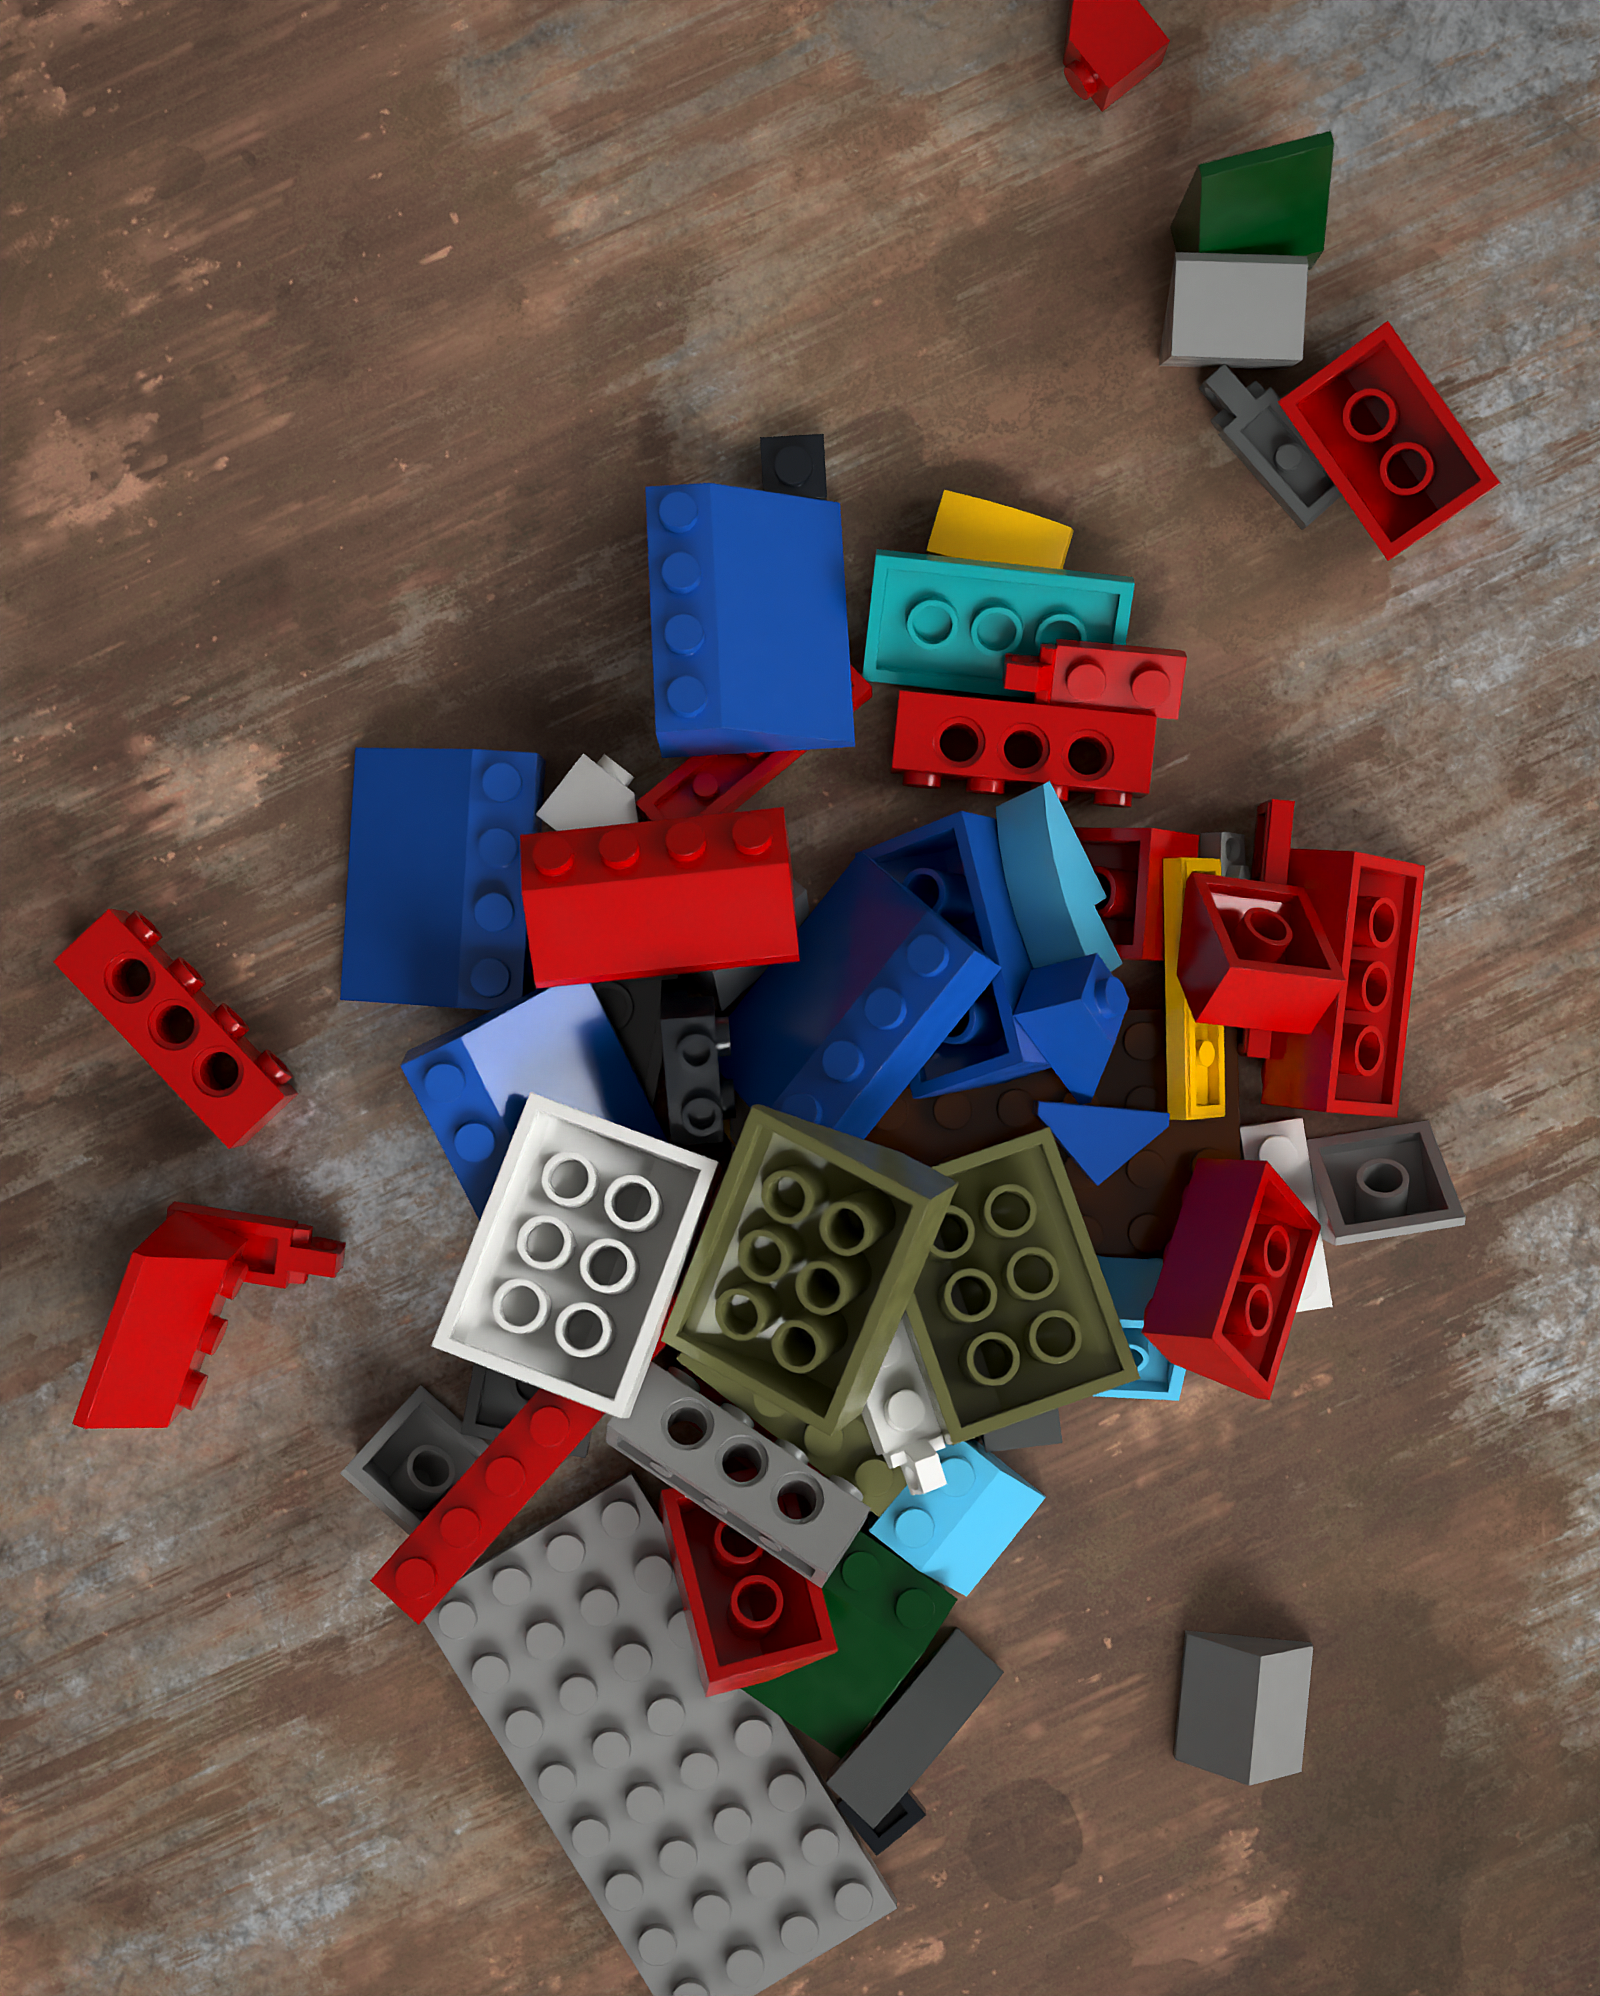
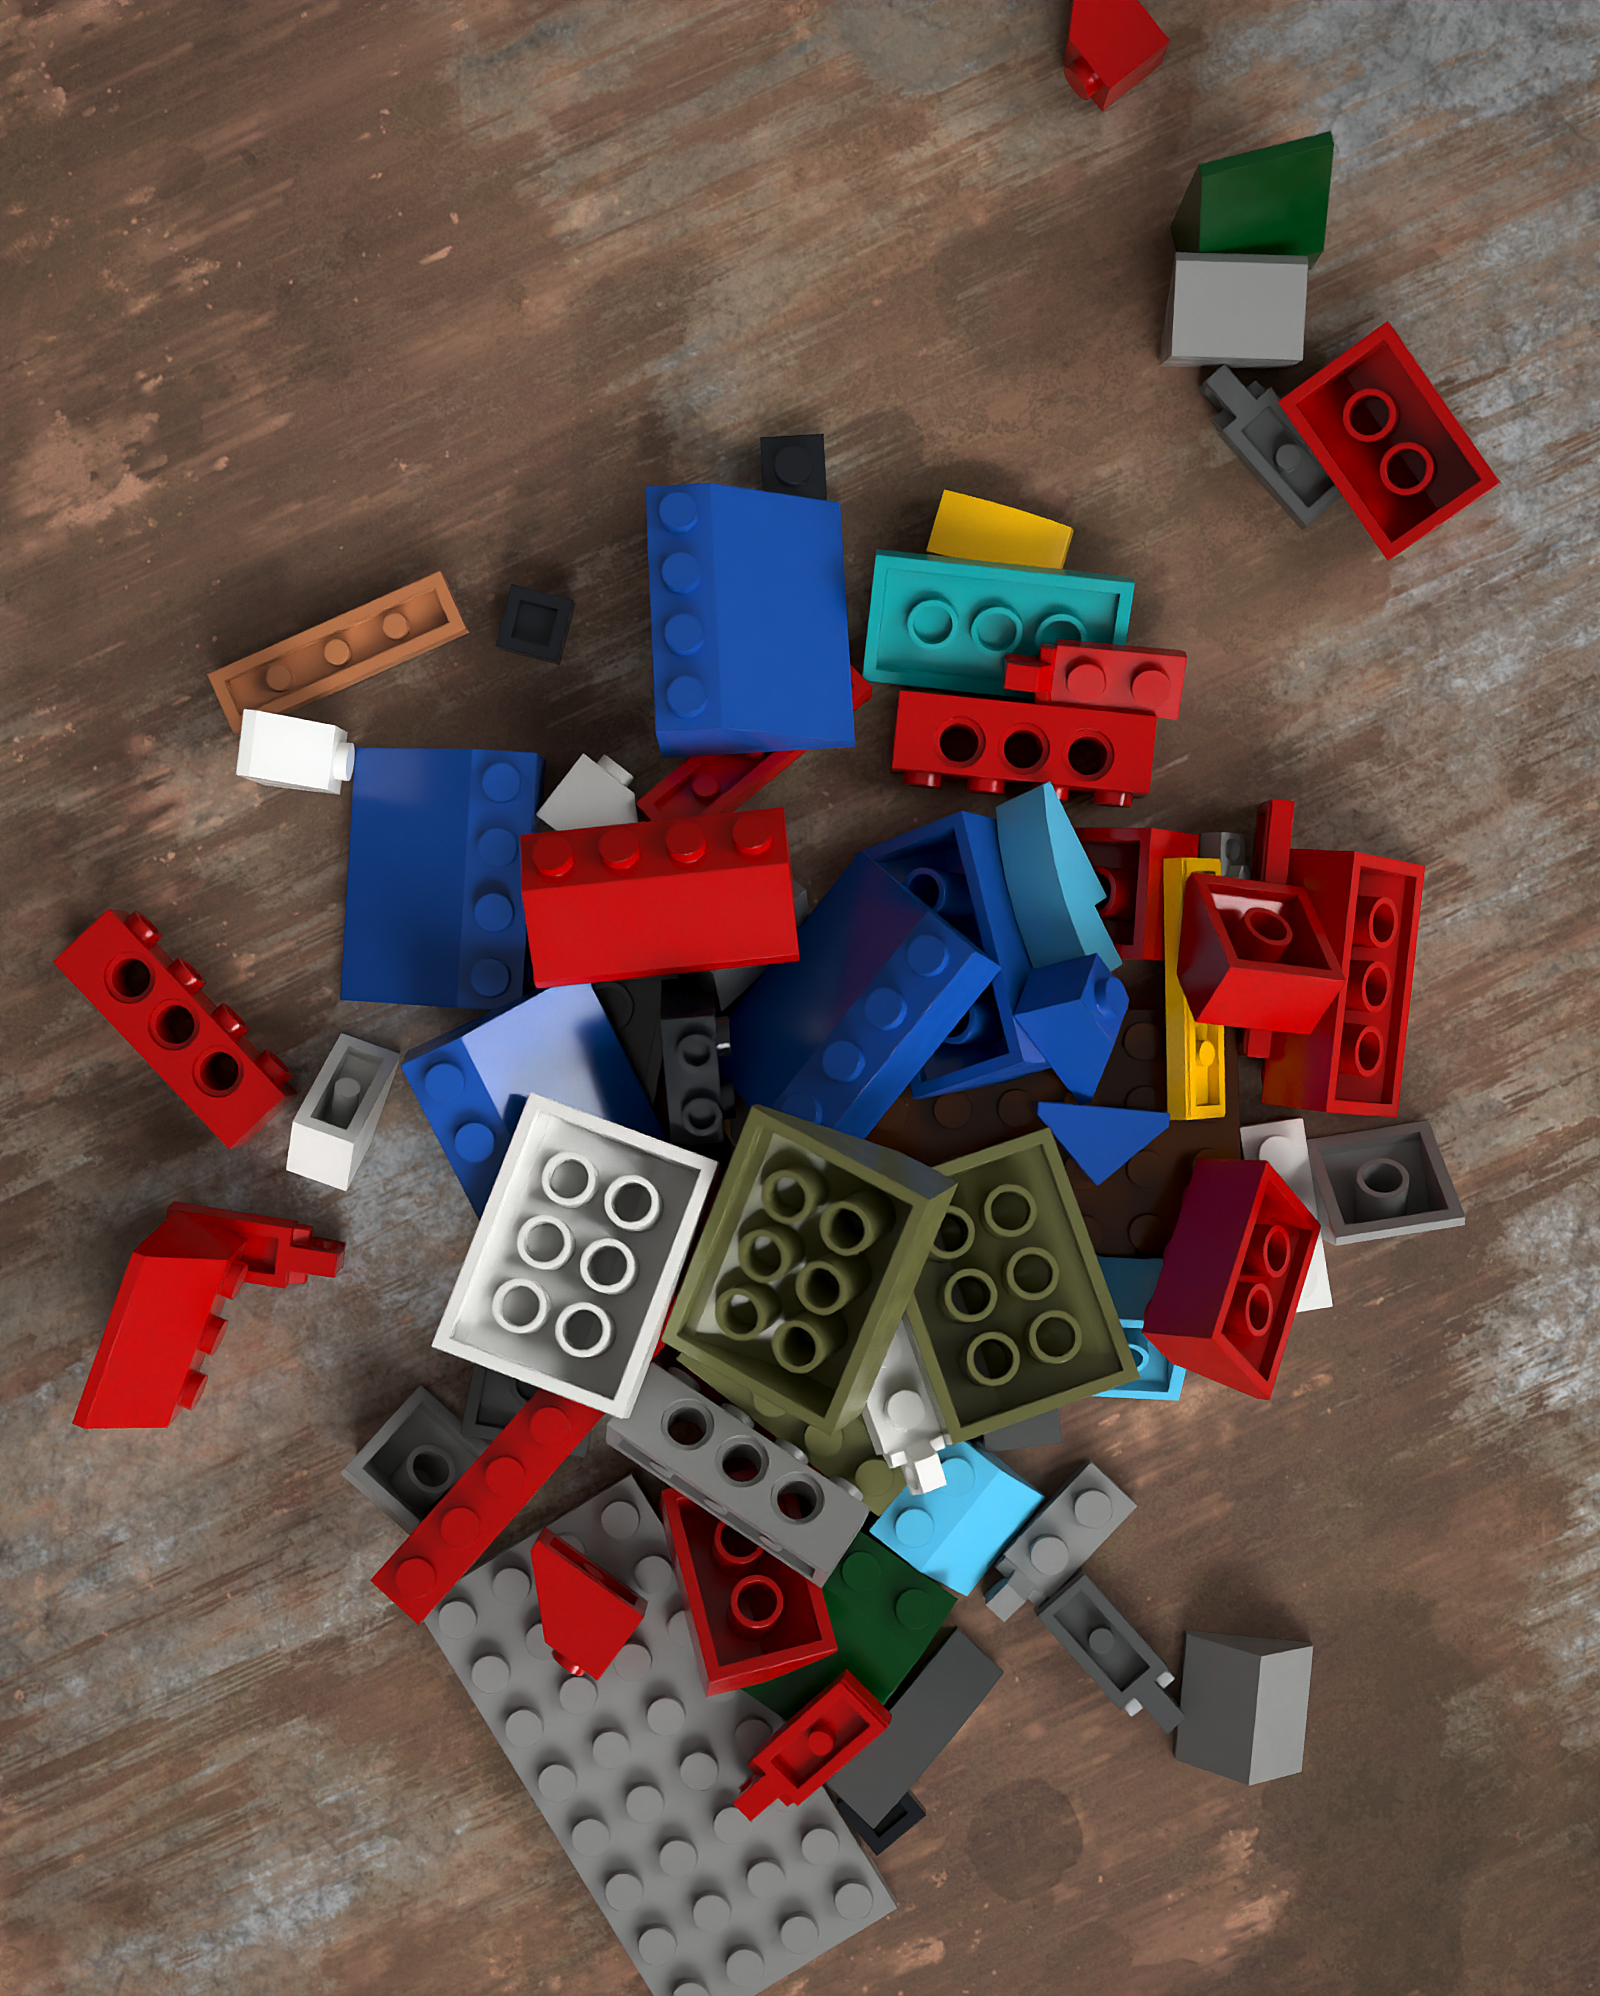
none -> nougat plate [207,571,470,735]
none -> white slope [236,709,355,795]
none -> white slope [286,1033,401,1191]
none -> black plate [496,584,576,665]
none -> red slope [530,1527,649,1681]
none -> red hinge [733,1669,892,1822]
none -> light grey hinge [983,1458,1137,1622]
none -> dark grey hinge [1033,1567,1186,1734]

